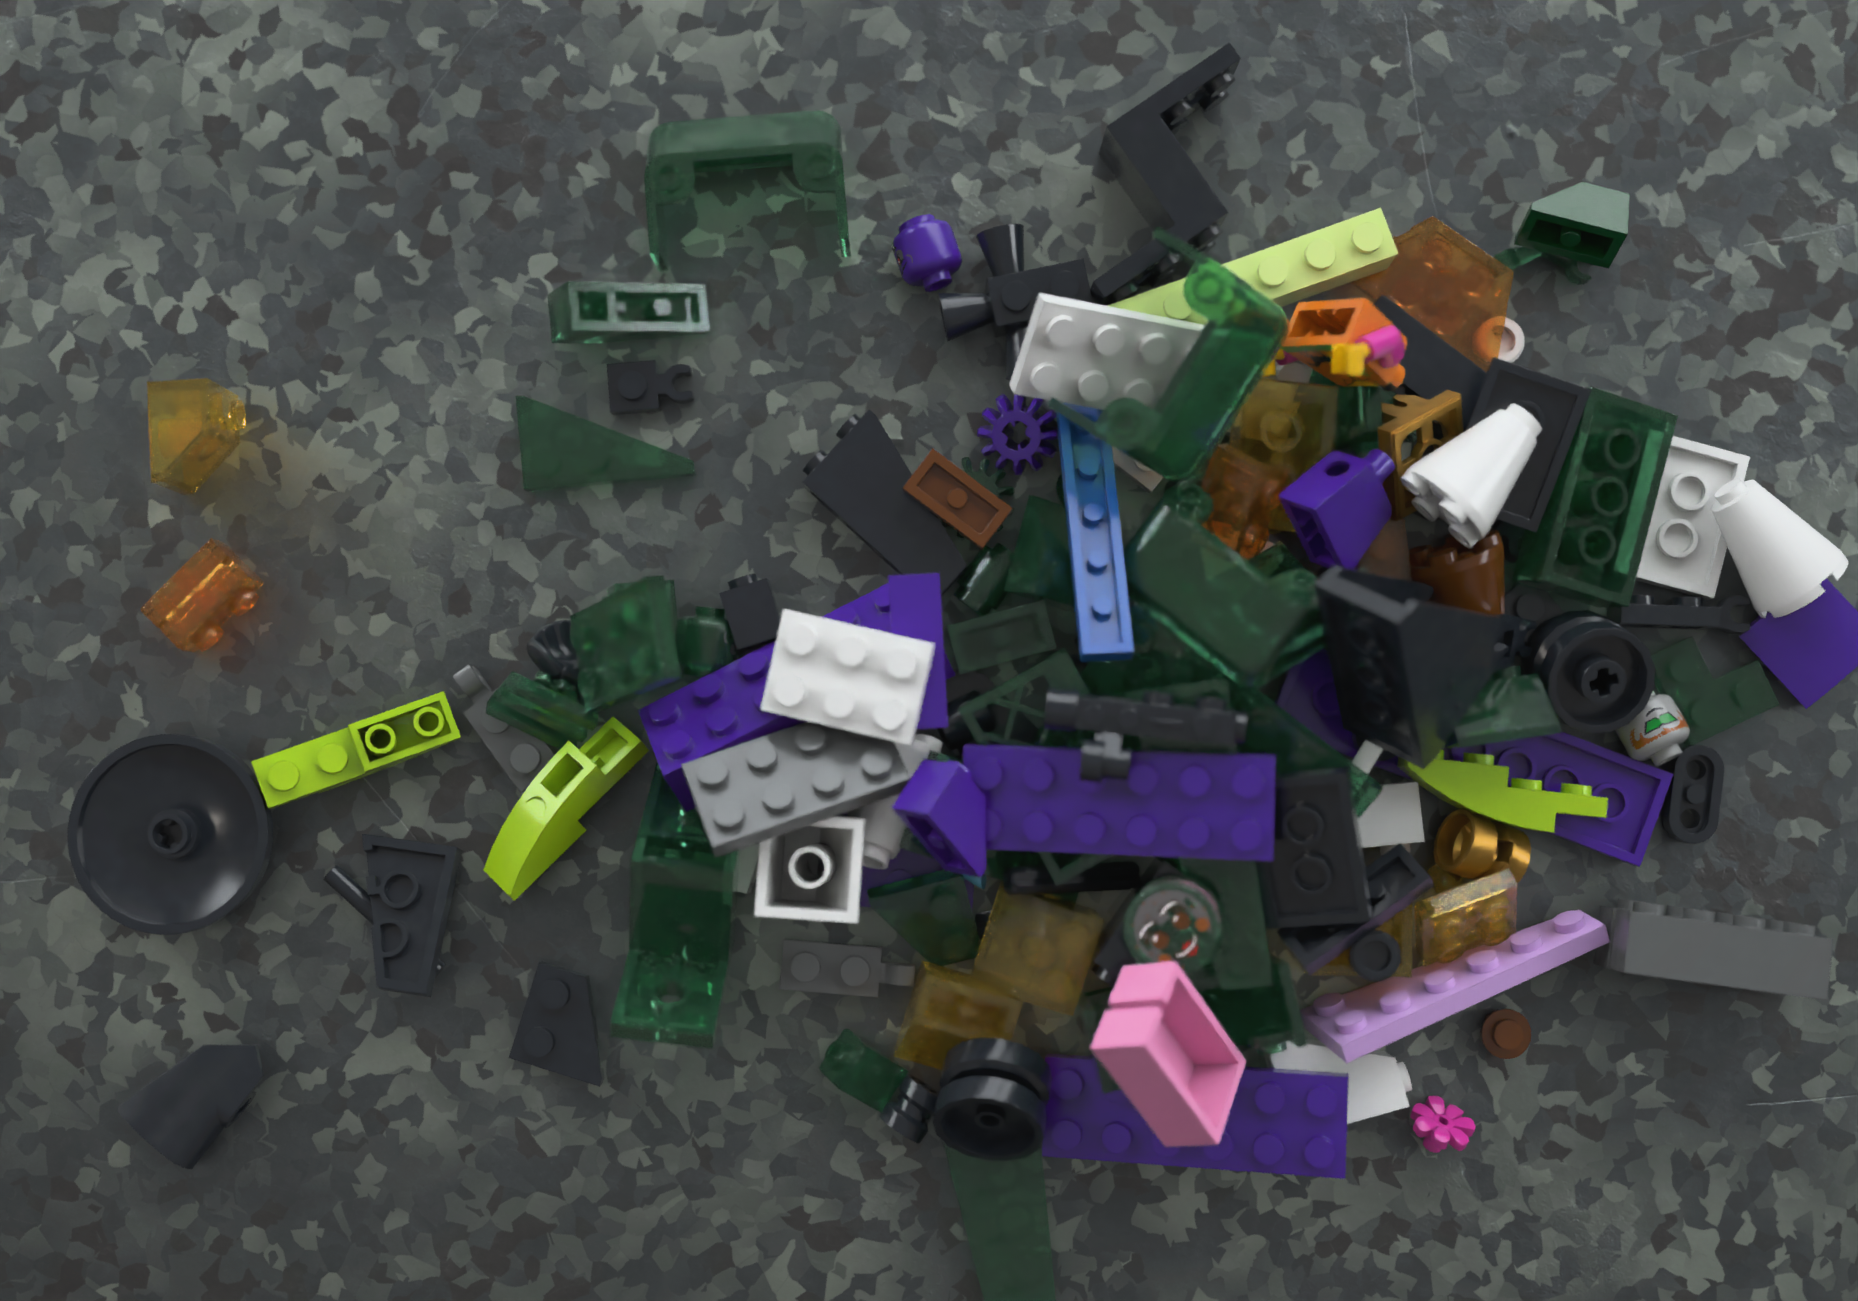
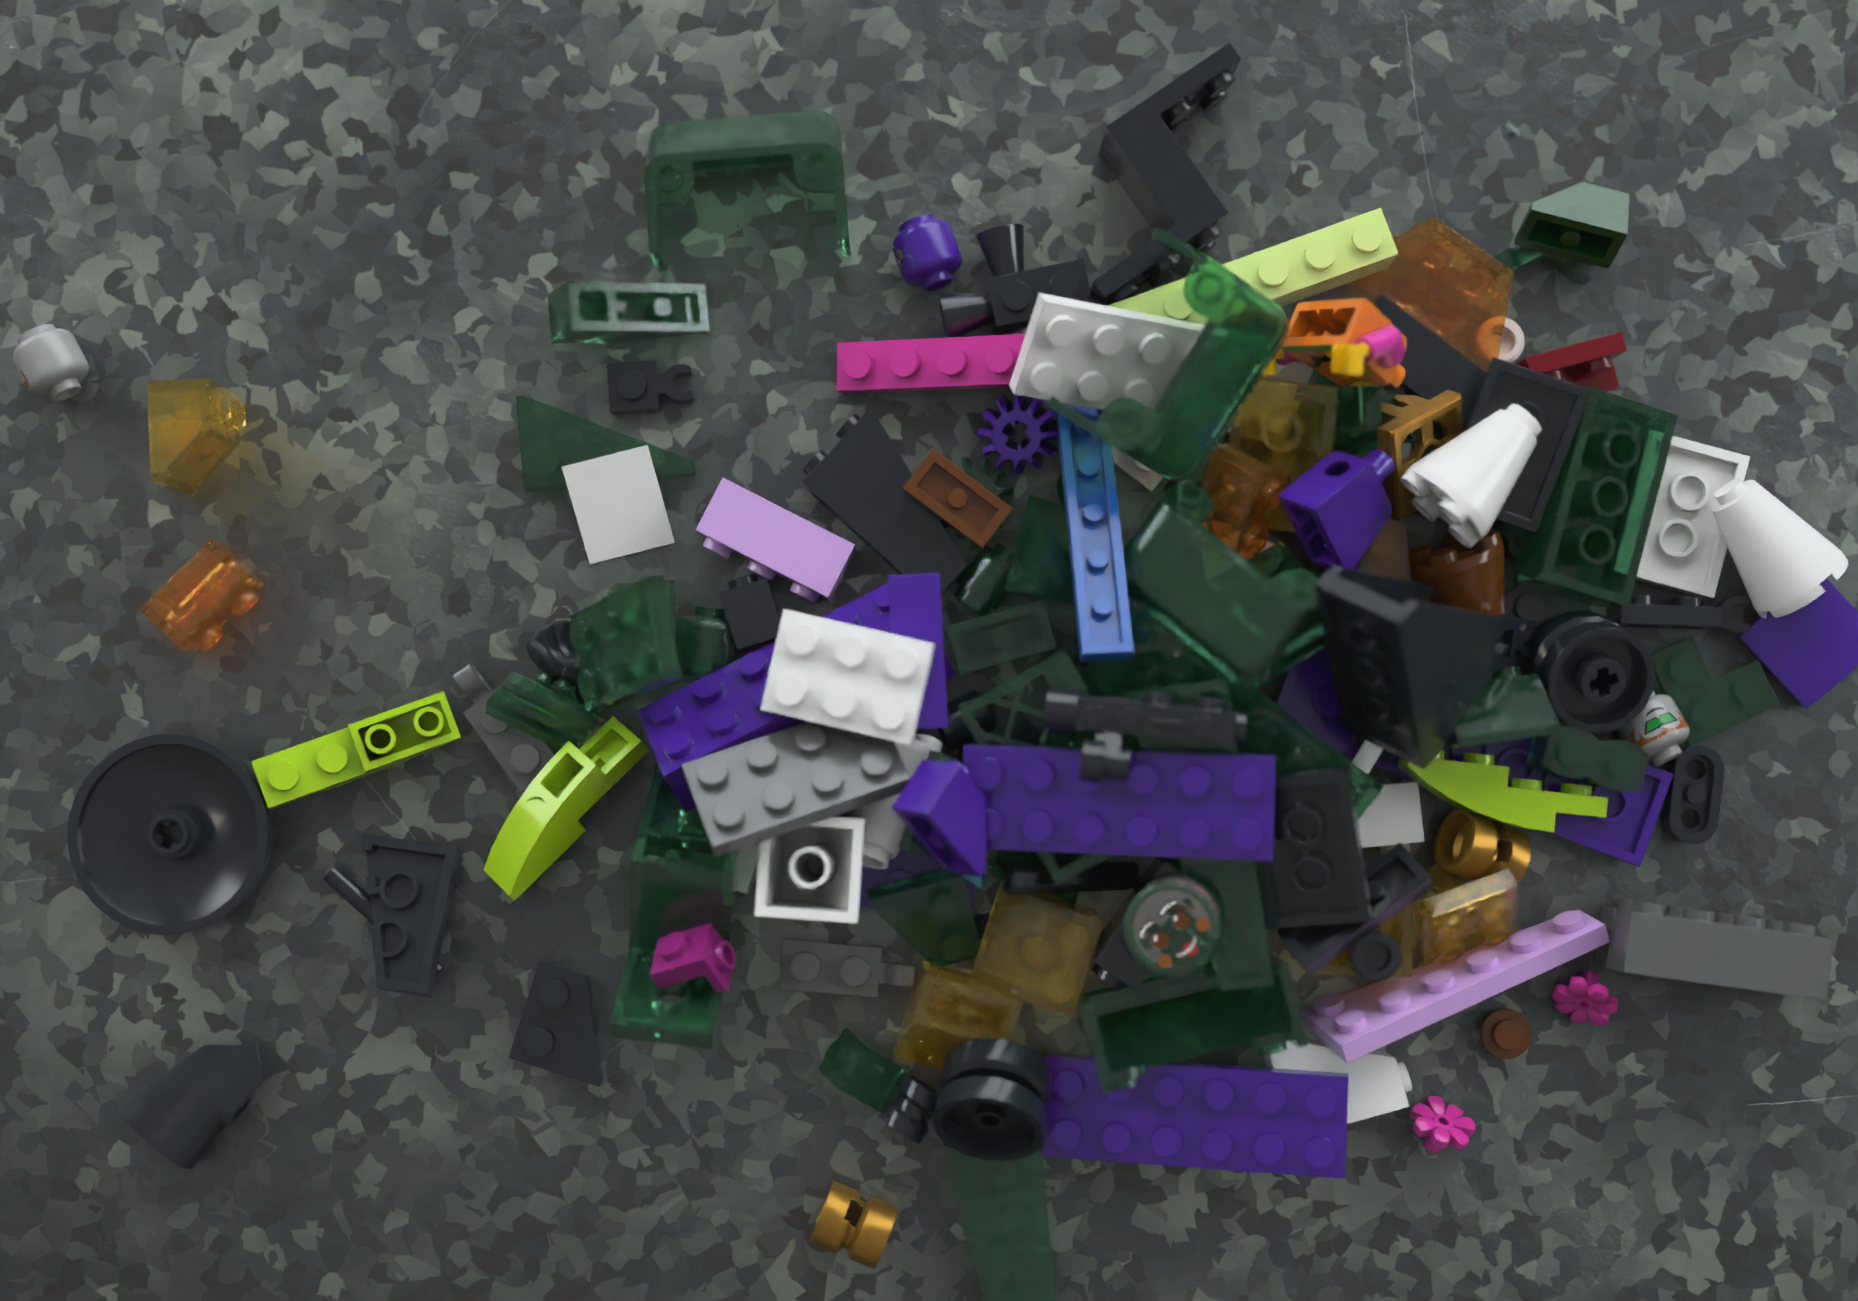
bright pink piece [1091,961,1246,1147] -> none
none -> light grey head [12,324,90,401]
none -> white sticker [562,445,675,564]
none -> magenta bracket [650,923,736,993]
none -> lavender brick [696,478,856,604]
none -> pearl gold wheel [809,1181,898,1269]
none -> dark pink plate [837,334,1026,394]
none -> dark red bracket [1516,332,1627,397]
none -> clear green brick [1526,727,1649,792]
none -> dark pink plant [1552,971,1618,1026]

